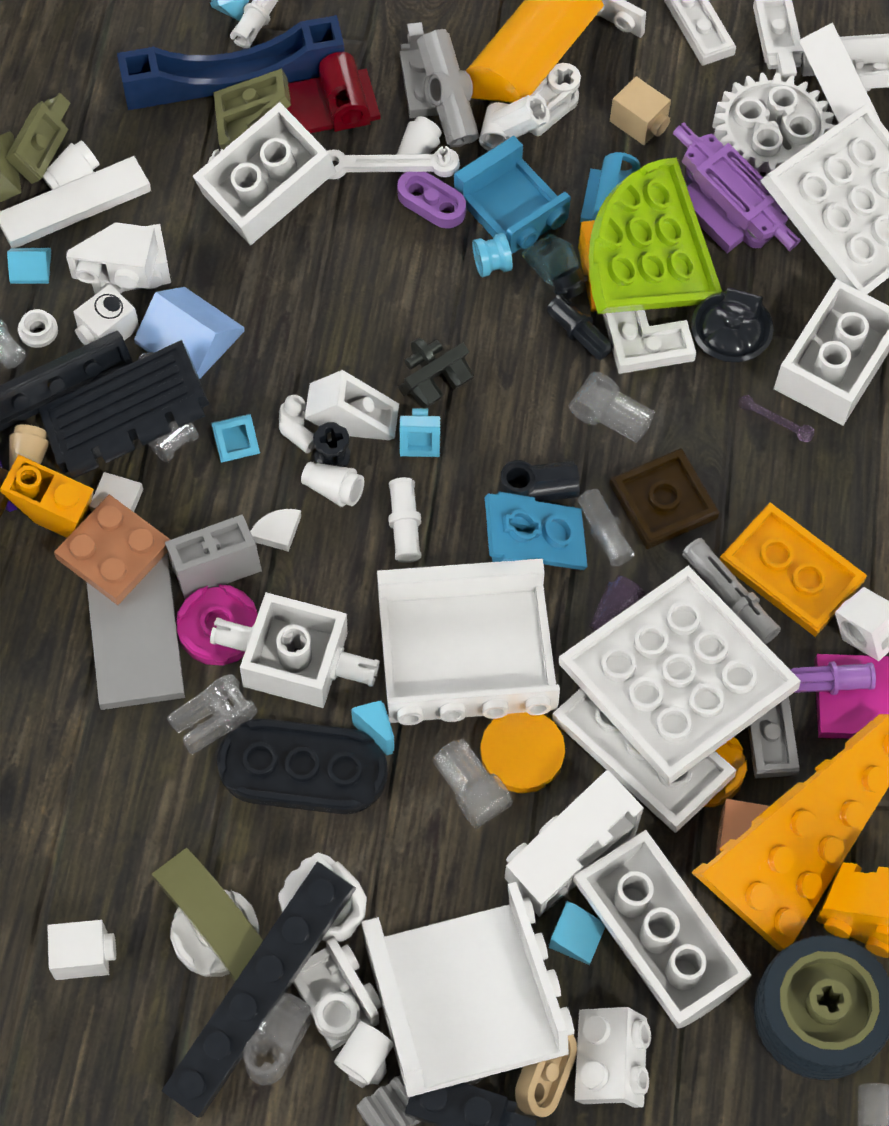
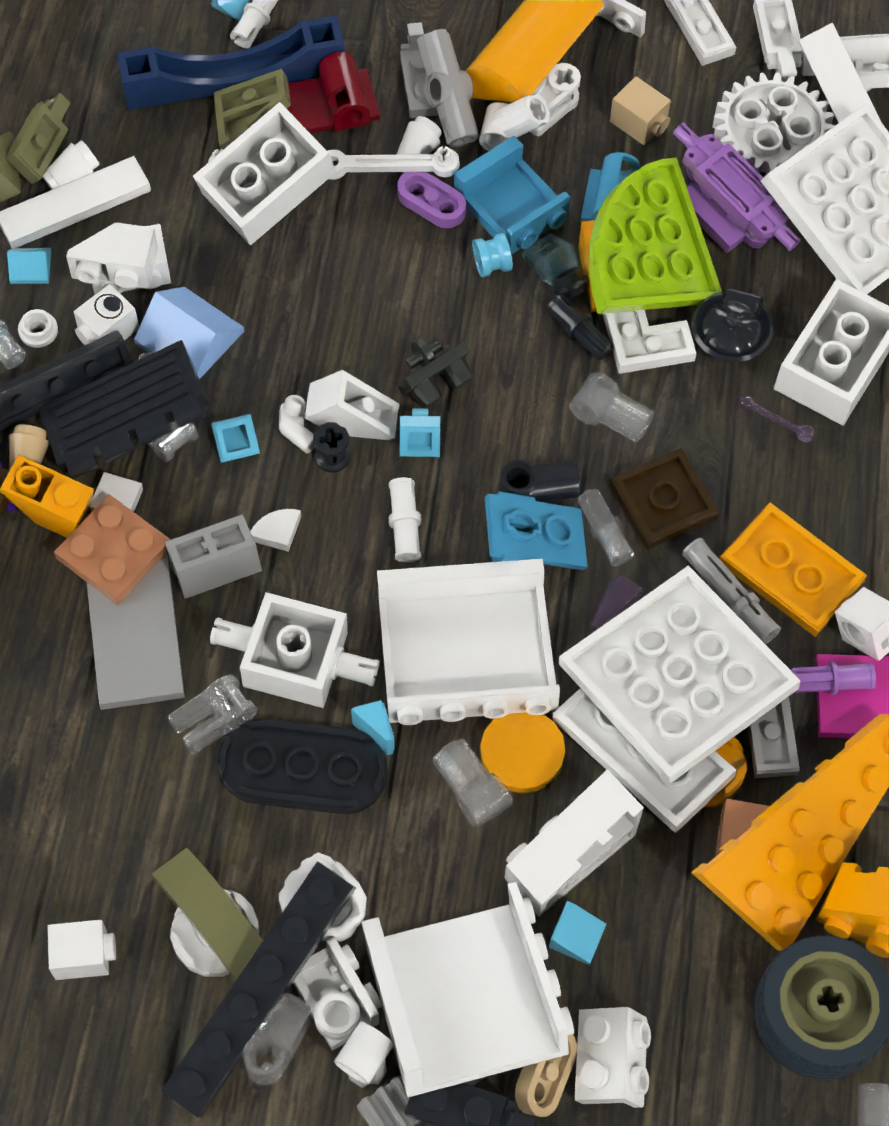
dark pink tile [177,585,258,666] -> none
white cone [301,462,364,507] -> none
white brick [573,830,751,1029] -> none

